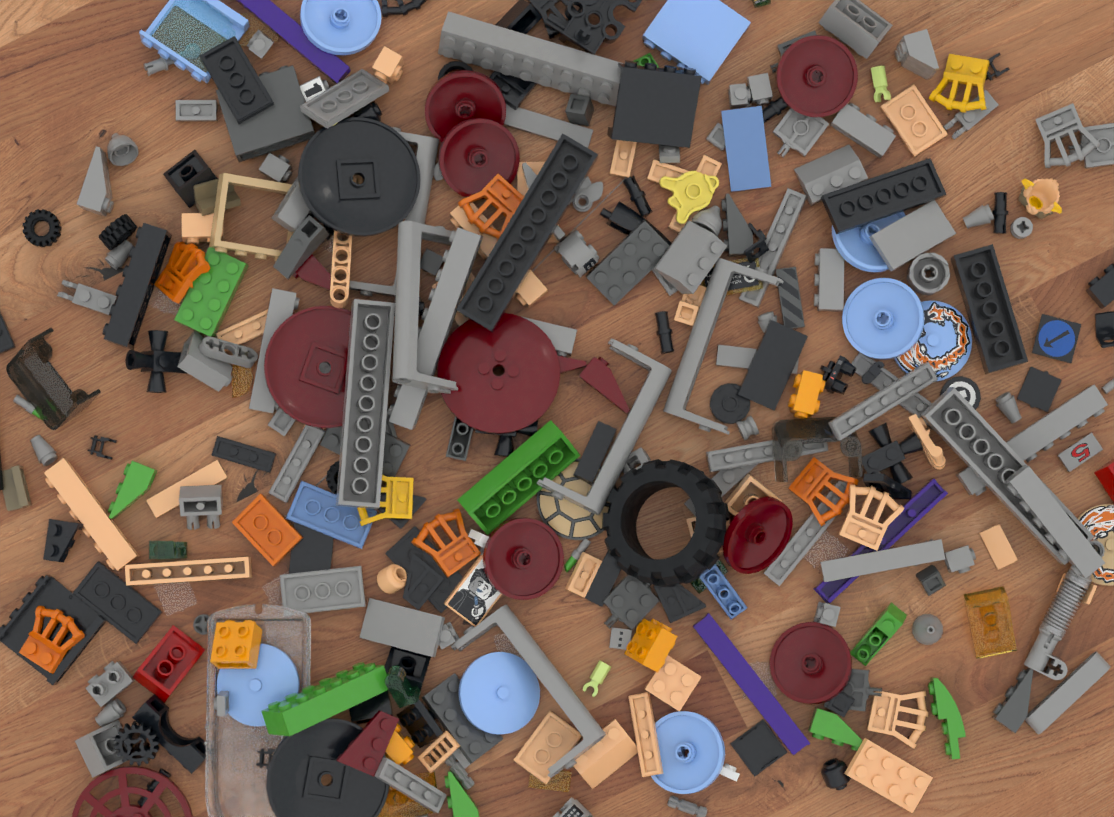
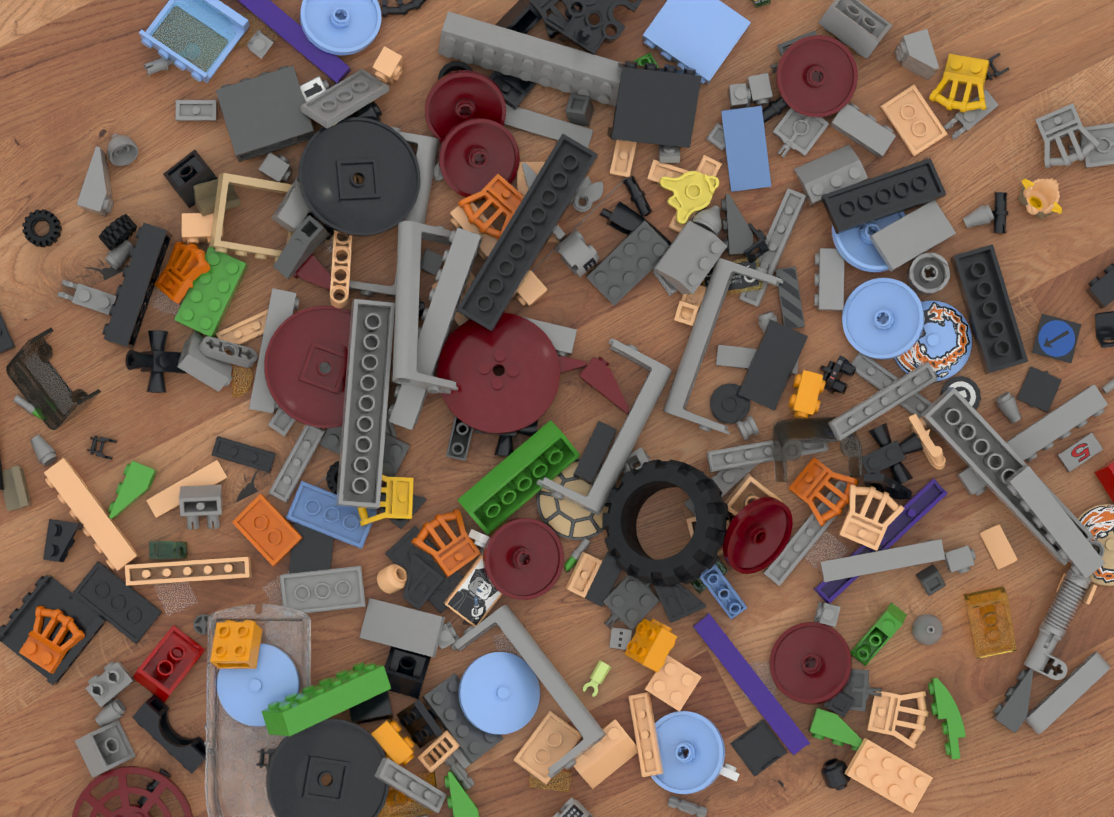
black gear [114,721,160,766] -> none
black tile [199,36,274,124] -> none
light grey plate [214,691,229,716] -> none
dark red wing [336,710,399,776] -> none
clear green leg [385,666,421,708] -> none
black pin [655,311,674,354] -> none
black piece [861,361,884,384] -> none
yellowish green bar [871,66,891,103] -> none
light grey wheel [1010,217,1033,239] -> none

